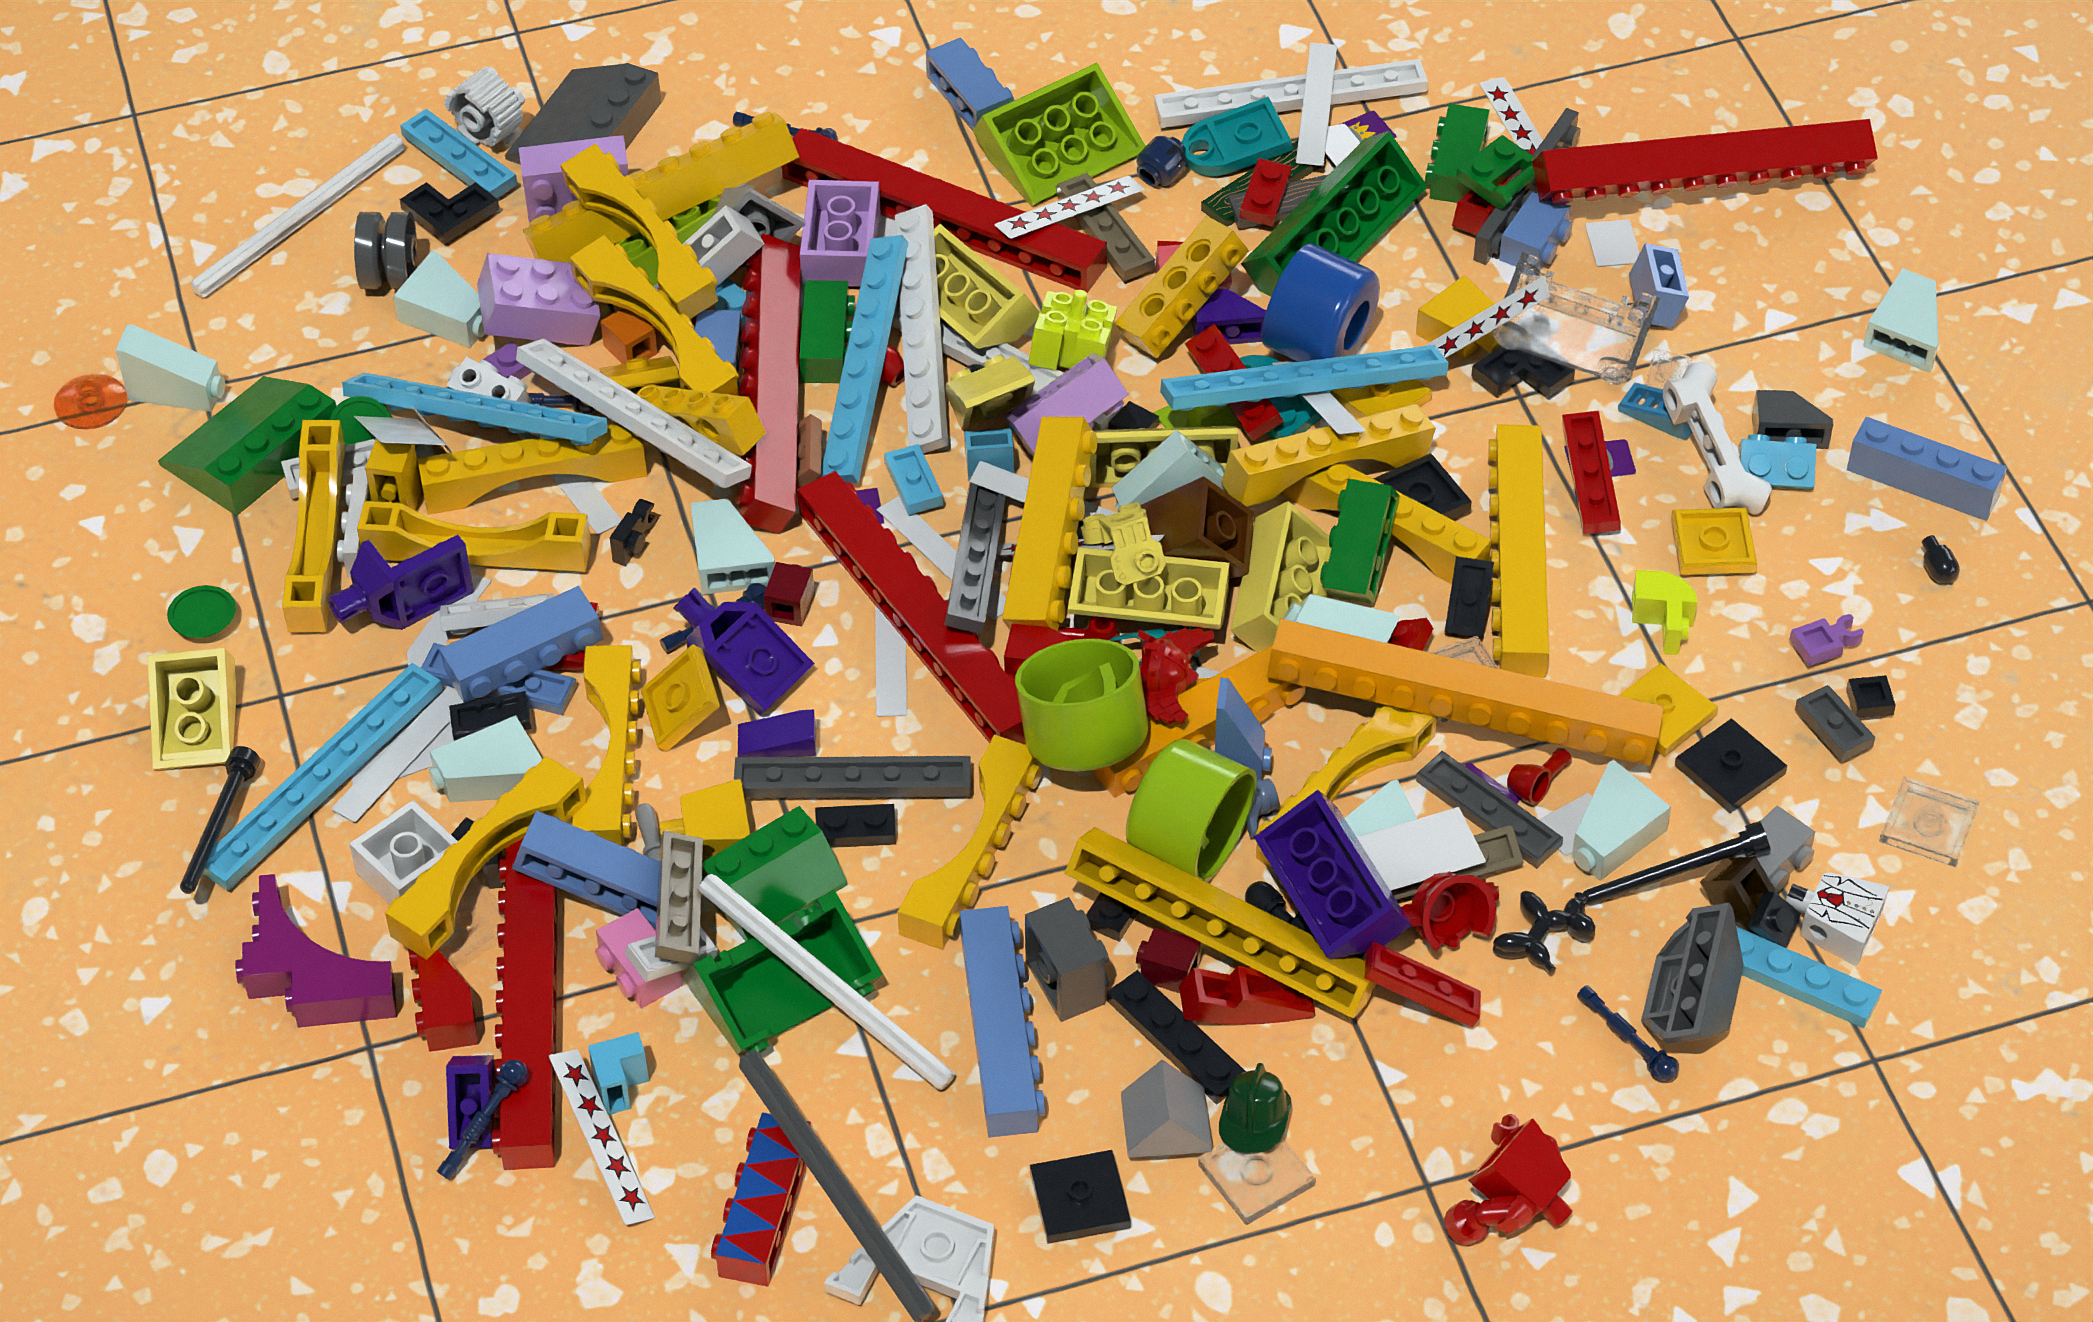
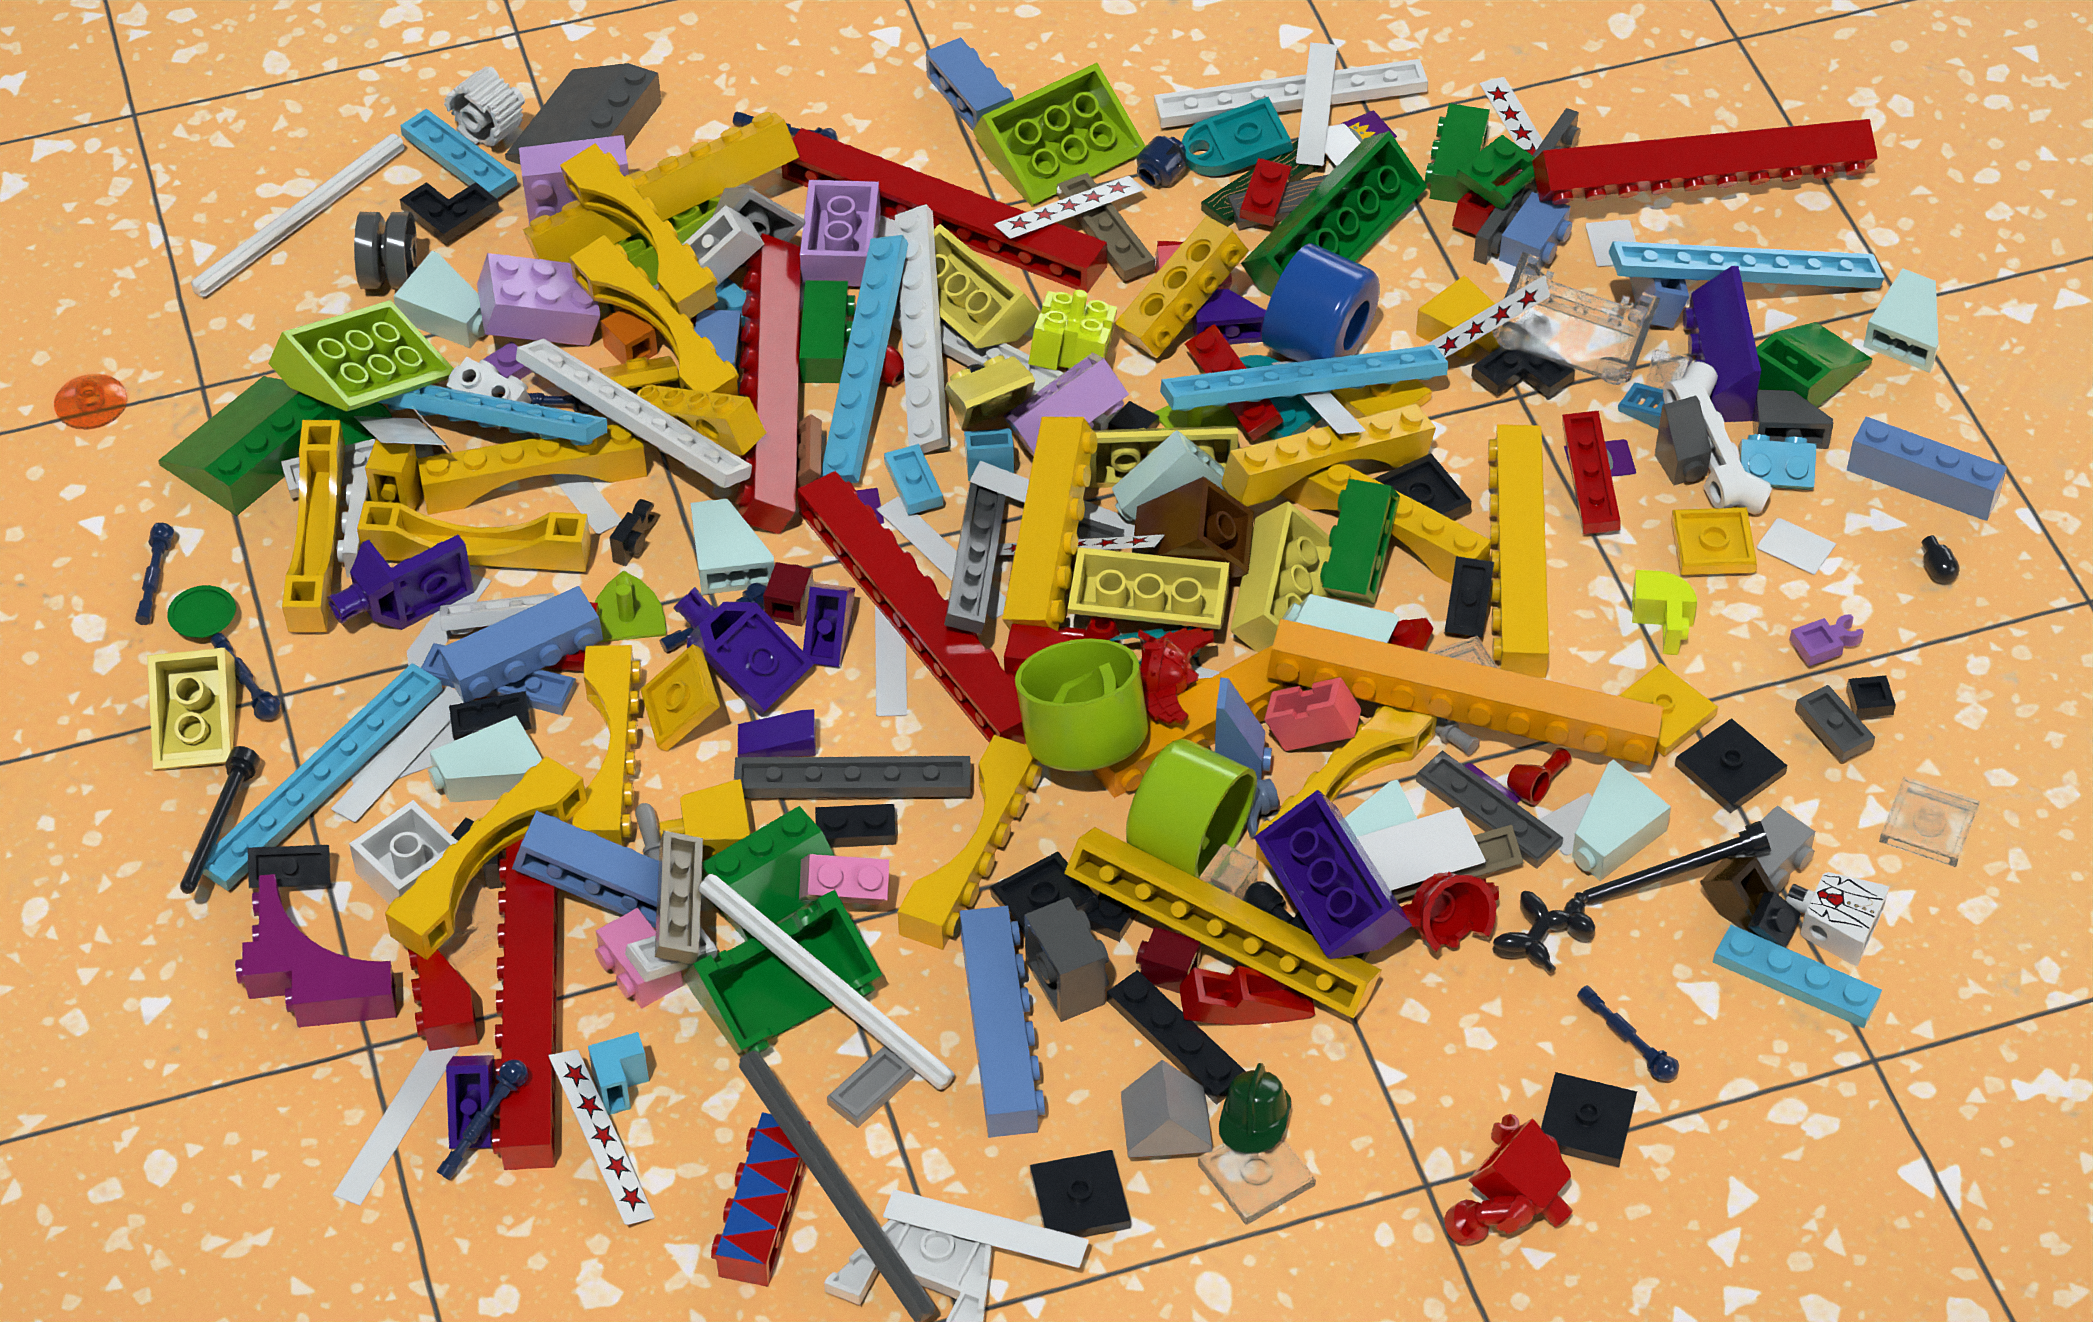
light aqua slope [115,324,225,412] -> none
light yellow piece [1081,503,1166,585] -> none
red tile [1364,942,1481,1028] -> none
dark grey wedge [1641,903,1744,1044] -> none
none -> dark blue piece [135,522,174,625]
none -> dark blue piece [211,633,280,720]
none -> black plate [248,845,331,889]
none -> lime slope [268,300,454,411]
none -> white sticker [333,1046,460,1206]
none -> lime shield [595,570,667,642]
none -> bright pink brick [799,854,889,905]
none -> dark purple slope [803,583,855,667]
none -> light grey tile [827,1045,915,1128]
none -> white sticker [883,1189,1089,1268]
none -> black plate [989,851,1099,936]
none -> clear brick [1199,844,1259,901]
none -> coral brick [1264,677,1361,751]
none -> light grey piece [1435,717,1479,755]
none -> black plate [1541,1072,1637,1168]
none -> medium azure plate [1608,241,1884,288]
none -> dark grey slope [1654,395,1711,486]
none -> dark purple slope [1683,266,1761,422]
none -> green slope [1756,322,1873,407]
none -> white sticker [1757,518,1836,575]

